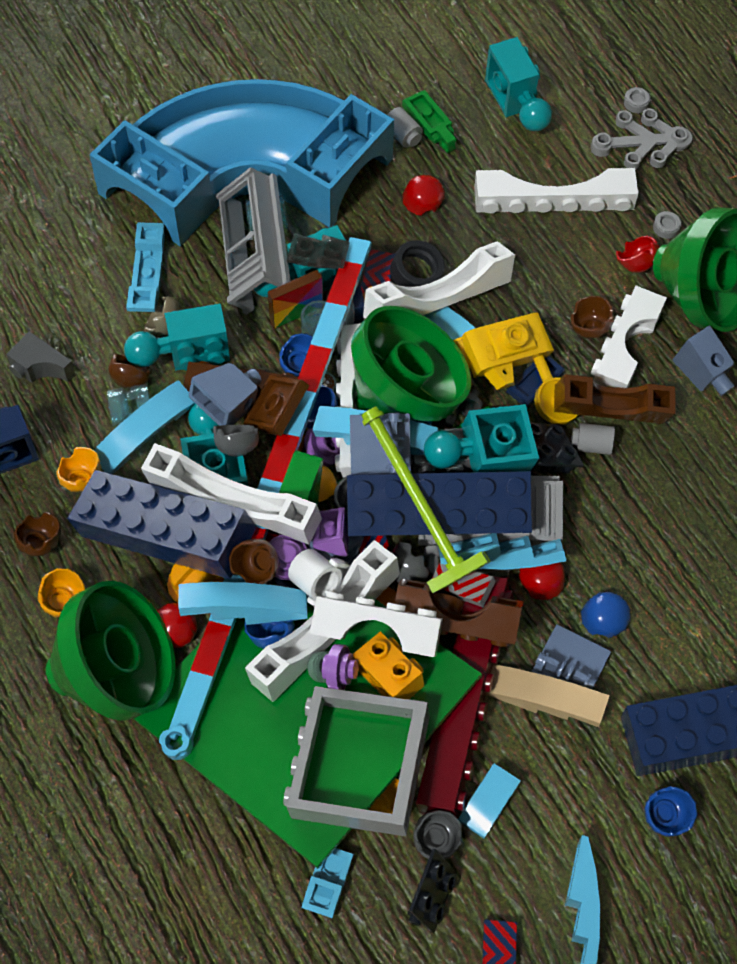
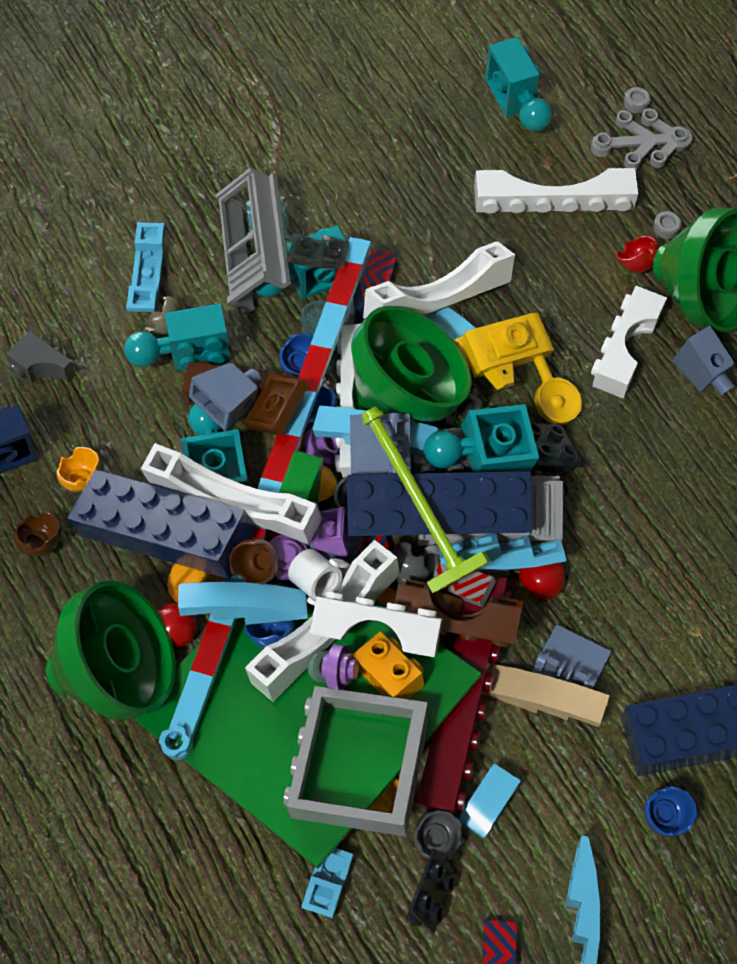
light orange hair [38,569,85,618] -> none
dark azure piece [89,79,394,246] -> none
medium azure slope [94,380,195,474] -> none
clear light blue wheel [107,384,150,427] -> none
reddish brown hair [108,354,152,389] -> none
dark grey hair [213,425,259,457] -> none
tile [268,270,323,329] -> none
light grey brick [387,107,423,148] -> none
black tyre [390,240,445,287] -> none
green hinge [402,90,456,153] -> none
red hair [402,175,445,216] -> none
dark blue tile [506,356,565,409] -> none
reddish brown arch [554,374,675,424] -> none
reddish brown hair [571,296,613,338] -> none
light grey brick [571,423,615,455] -> none
blue hair [581,592,631,638] -> none

